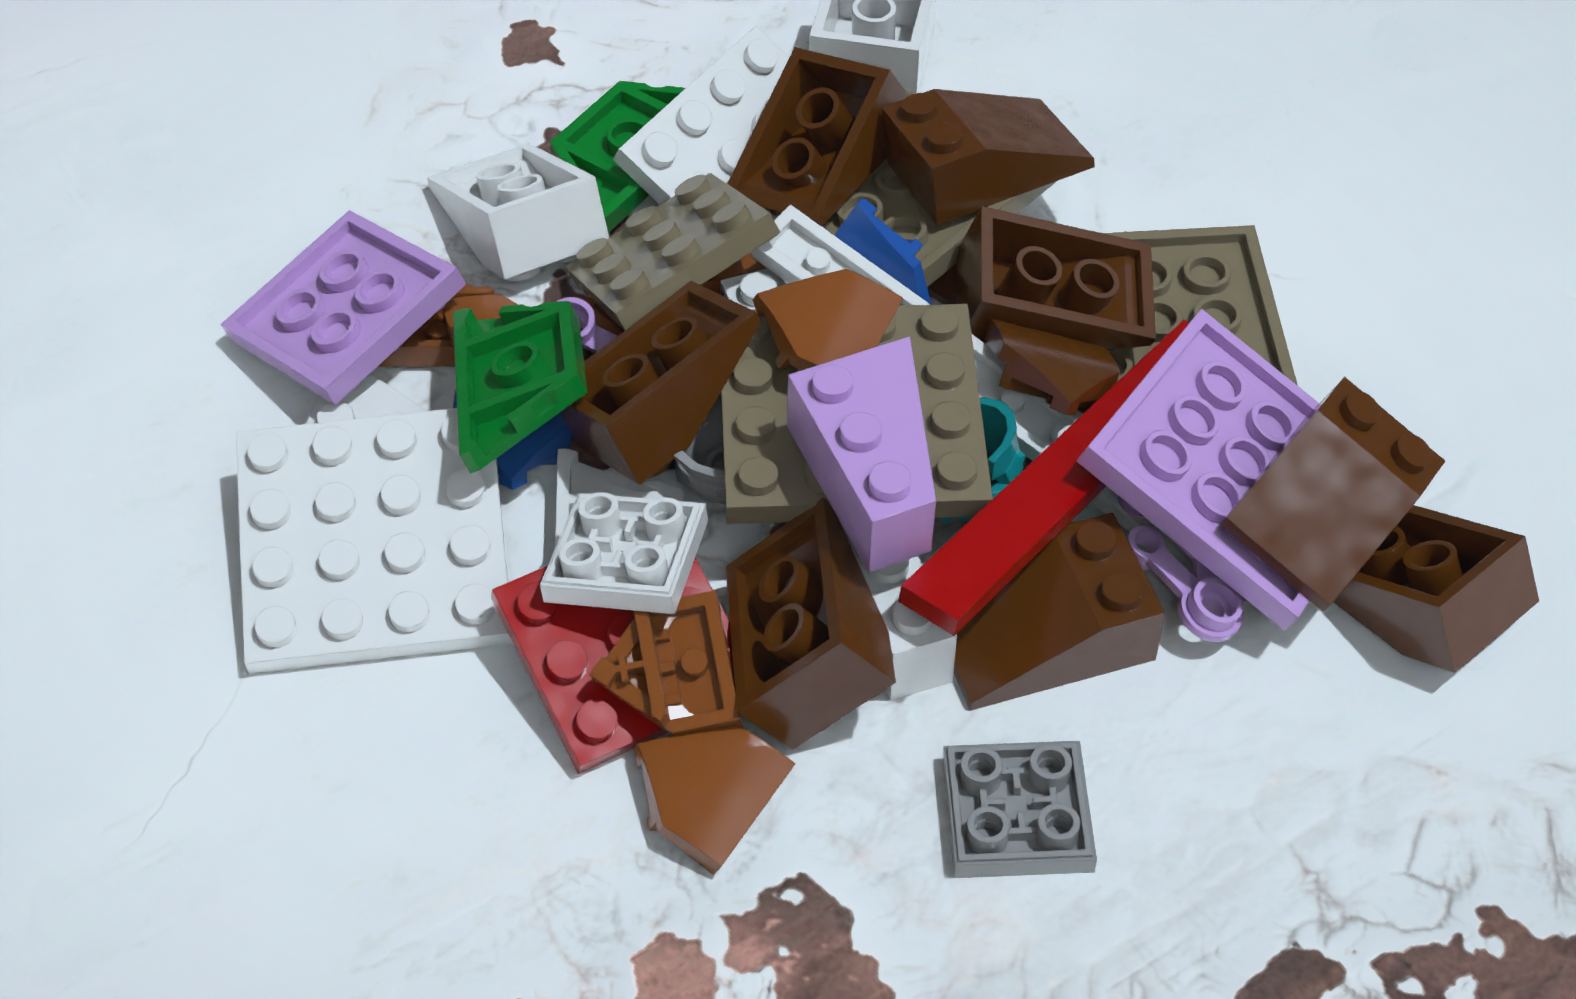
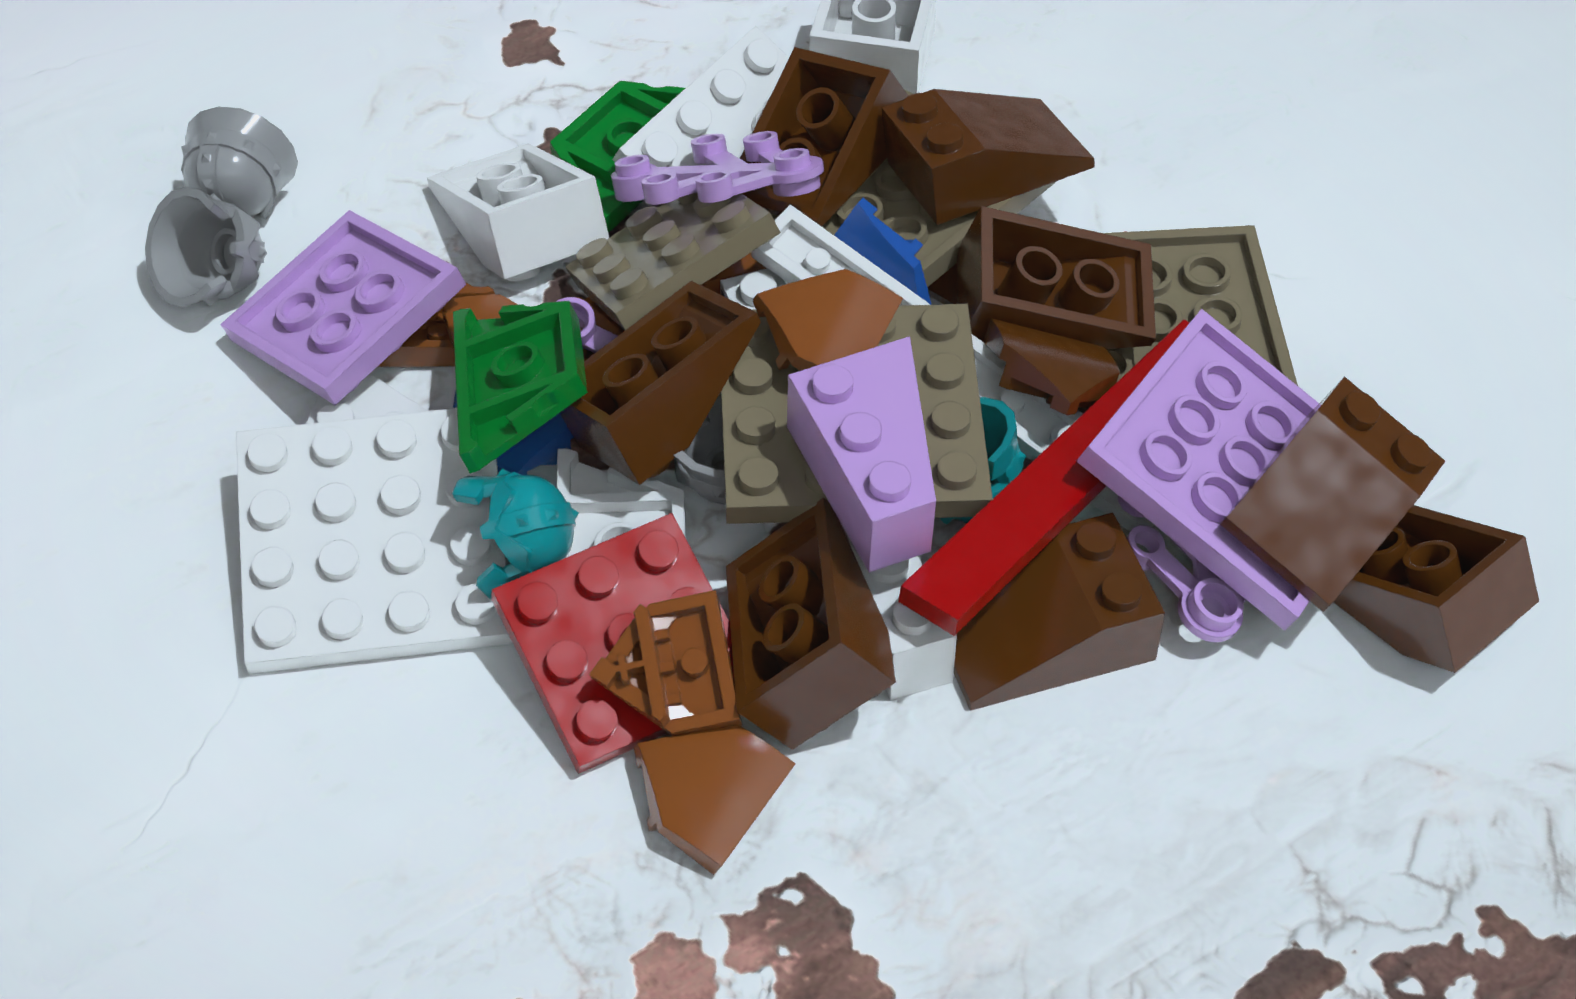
white tile [540,492,708,614] -> none
light grey tile [942,741,1097,878] -> none
none -> light grey helmet [145,186,267,307]
none -> light grey helmet [181,106,298,219]
none -> teal helmet [452,468,579,600]
none -> lavender plant [611,131,824,205]

